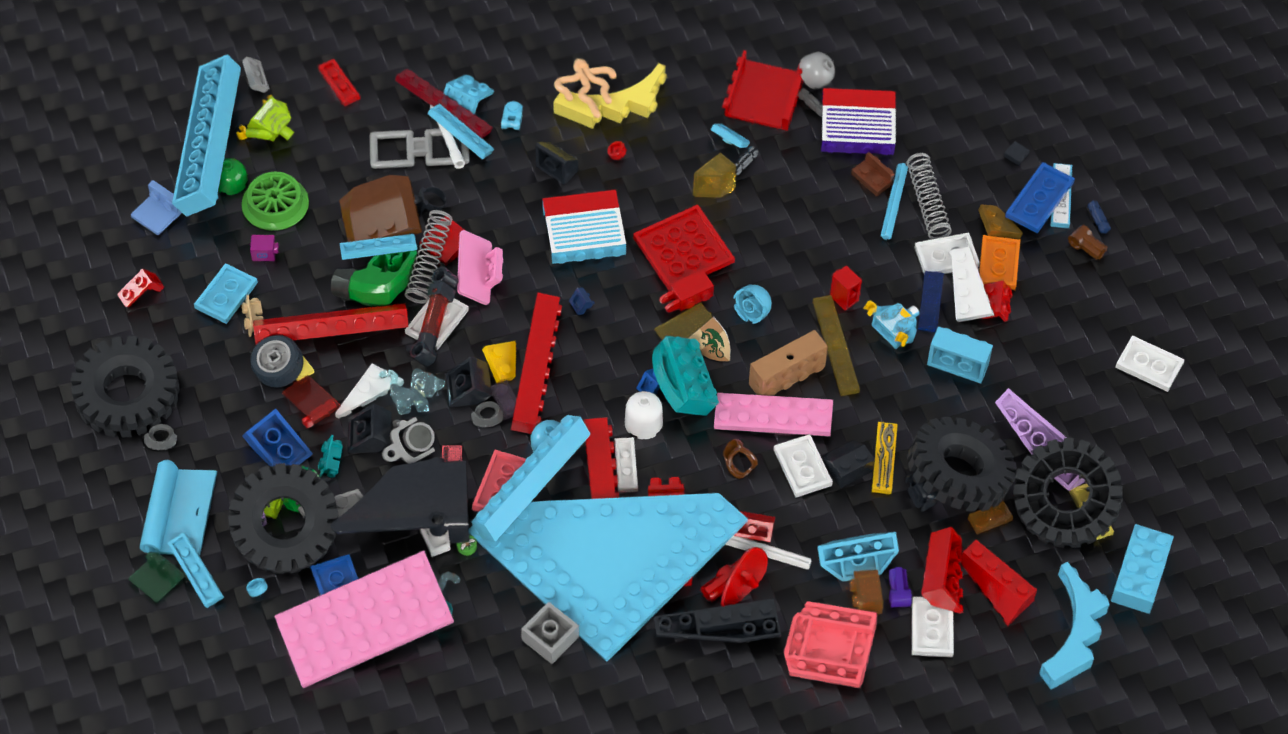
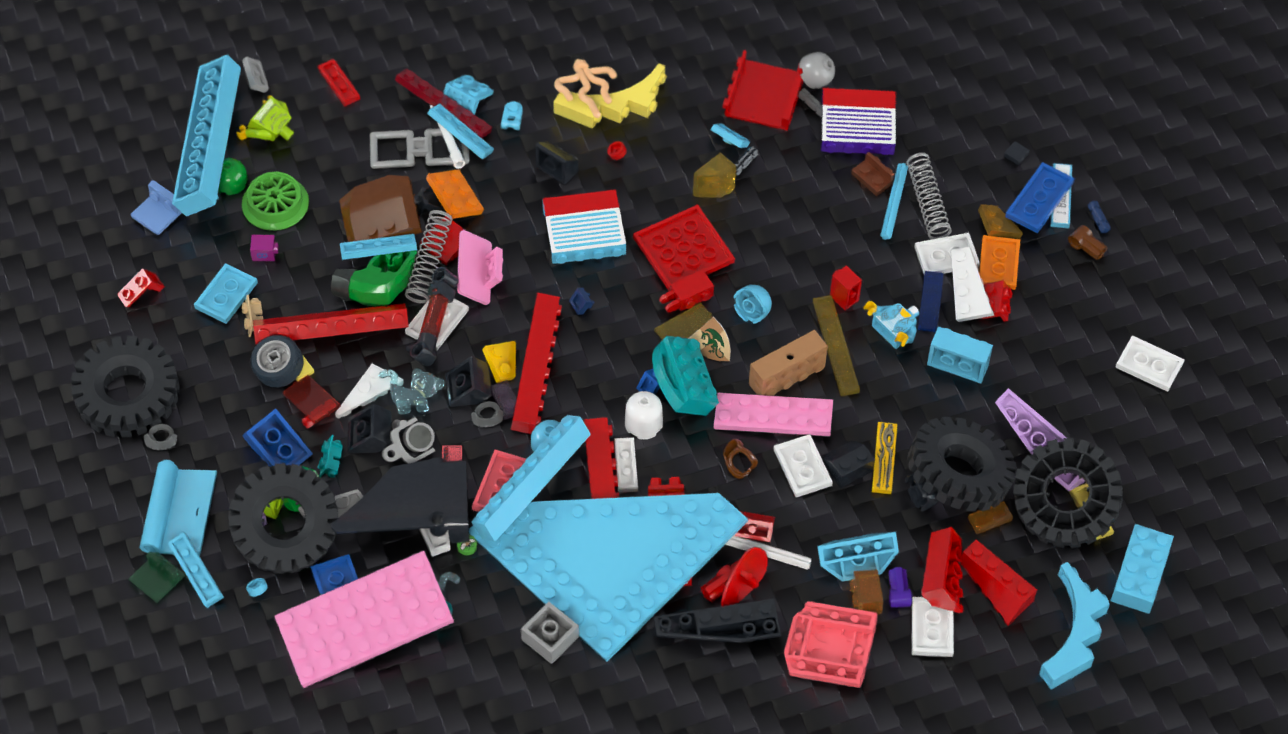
none -> orange plate [426,169,484,219]

